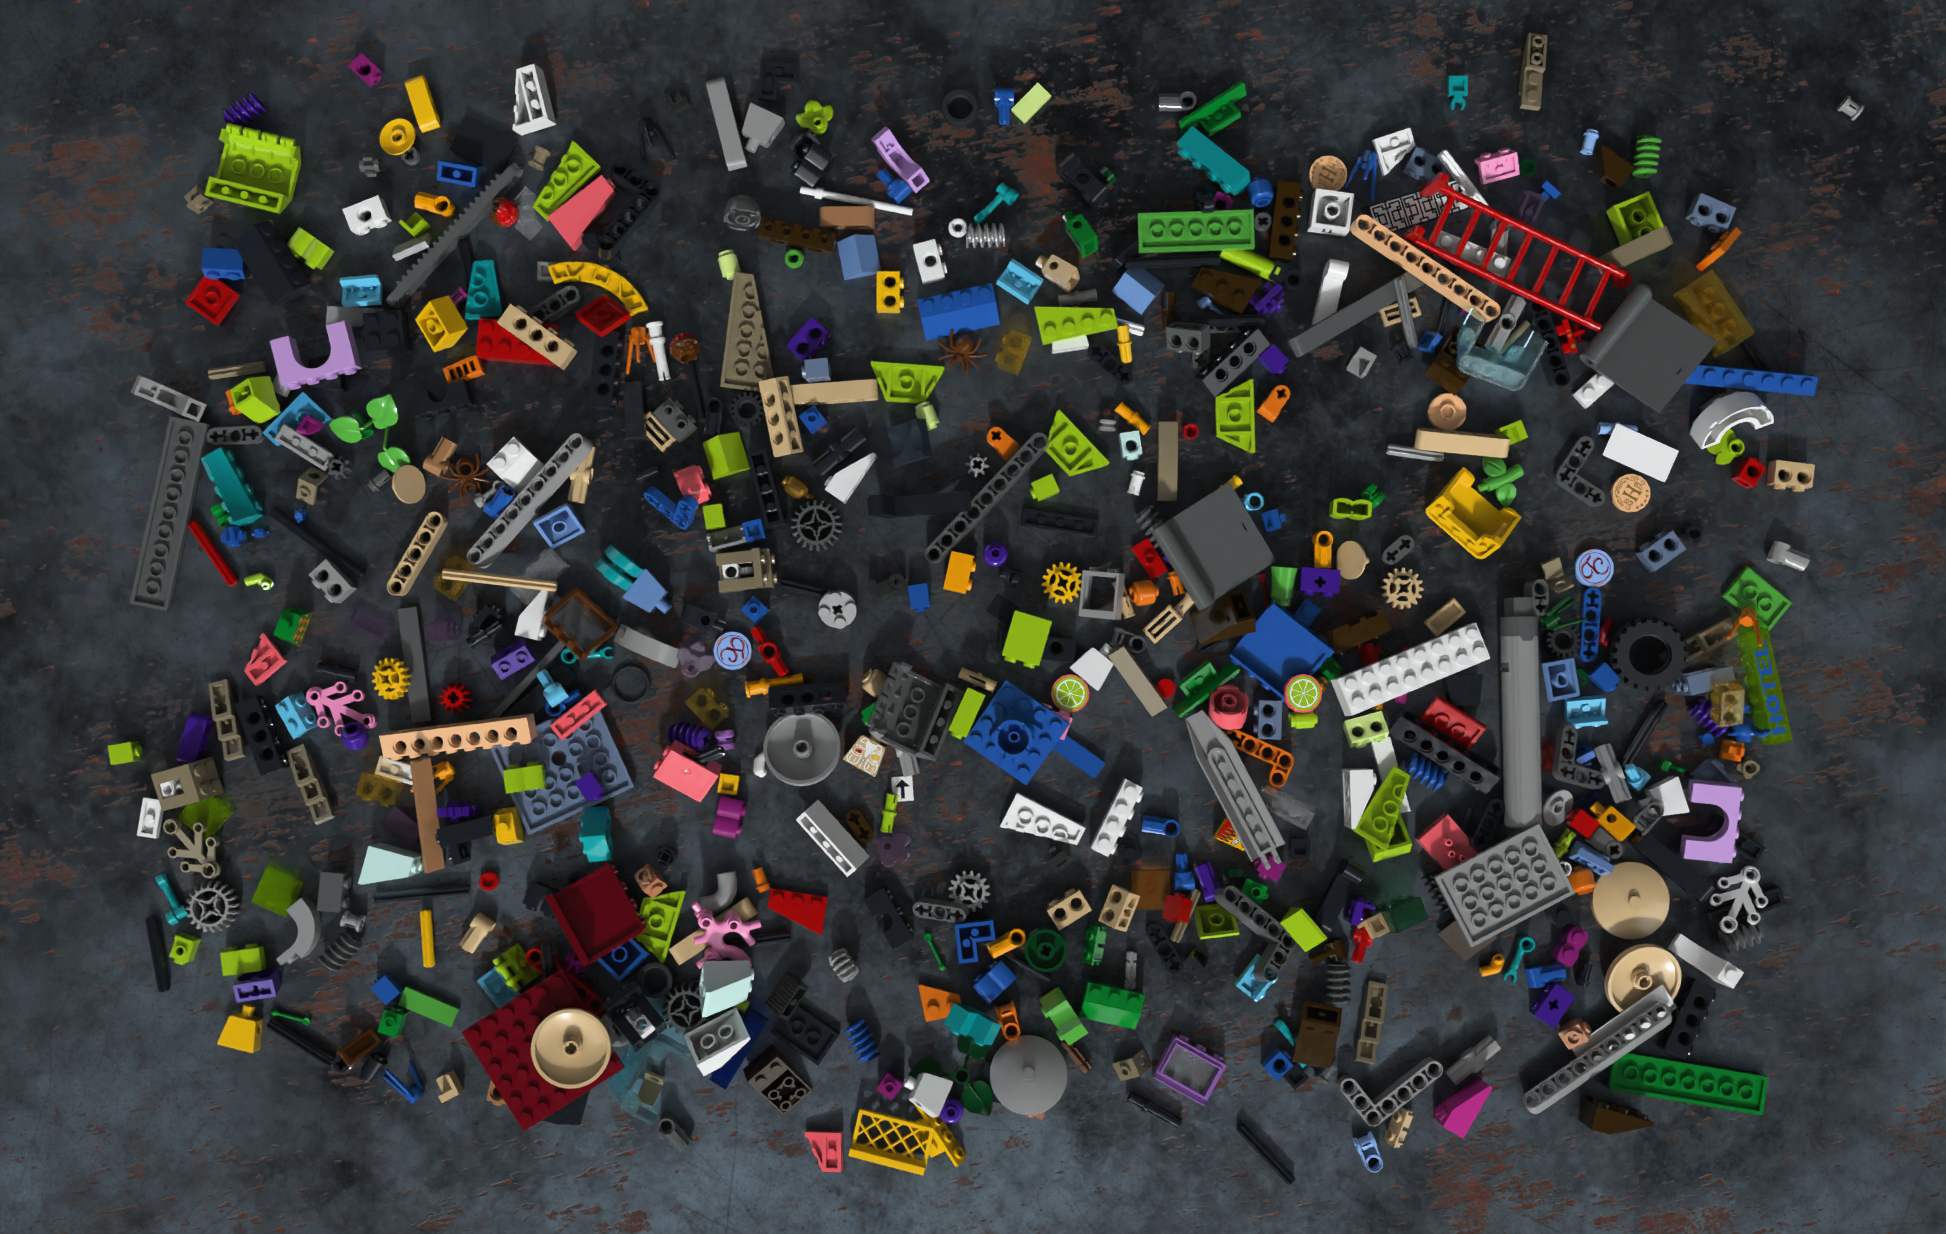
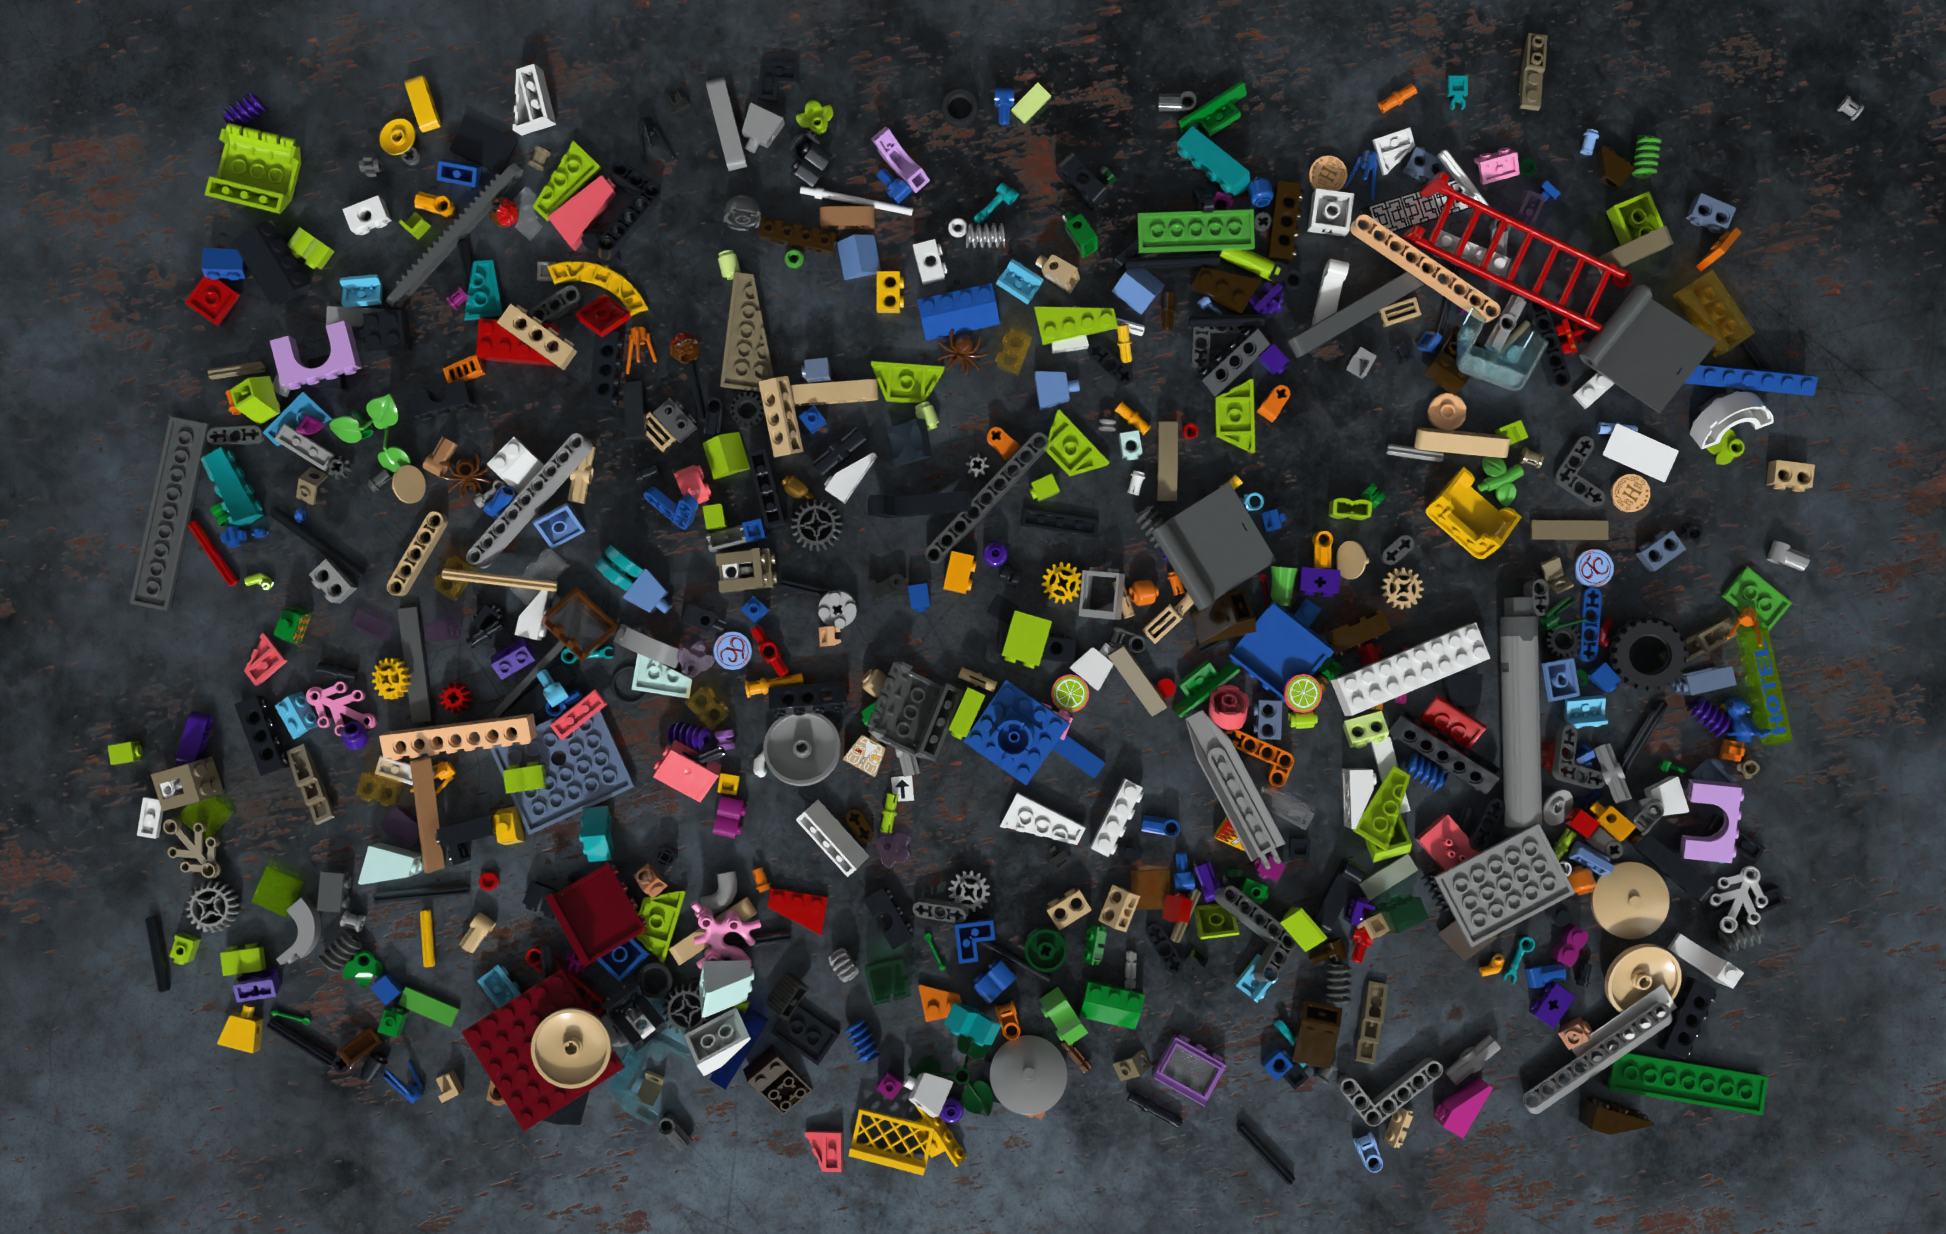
light grey arch [131,375,207,422] -> none
teal brick [155,873,190,926] -> none
dark tan bracket [184,185,213,214] -> none
dark tan slope [208,679,246,761] -> none
magenta brick [348,53,384,87] -> none
light grey tile [392,233,432,261] -> none
yellow brick [415,295,468,352] -> none
dark purple gear [437,801,480,822] -> none
lime plate [493,943,540,992] -> none
dark purple brick [574,771,607,802] -> none
white pin [646,321,671,381] -> none
dark purple brick [786,317,830,362] -> none
light orange piece [986,929,1026,959] -> none
light grey pin [1058,288,1098,307] -> none
red plate [1131,538,1168,580] -> none
dark grey brick [1166,321,1210,355] -> none
dark grey axle [1393,276,1418,349] -> none
tan plate [1423,598,1466,637] -> none
medium azure axle [1624,763,1651,792] -> none
blue piece [1698,731,1715,747] -> none
clear yellow brick [1710,681,1745,727] -> none
red brick [1731,457,1767,489] -> none
none -> green plate [343,949,383,988]
none -> light aqua wing [631,654,692,699]
none -> light nougat tile [819,626,841,647]
none -> clear green piece [864,955,912,1006]
none -> medium blue torso [1034,371,1080,410]
none -> white tile [1359,853,1418,900]
none -> orange pin [1378,83,1417,114]
none -> dark tan bush [1519,447,1545,468]
none -> dark tan tile [1530,520,1609,540]

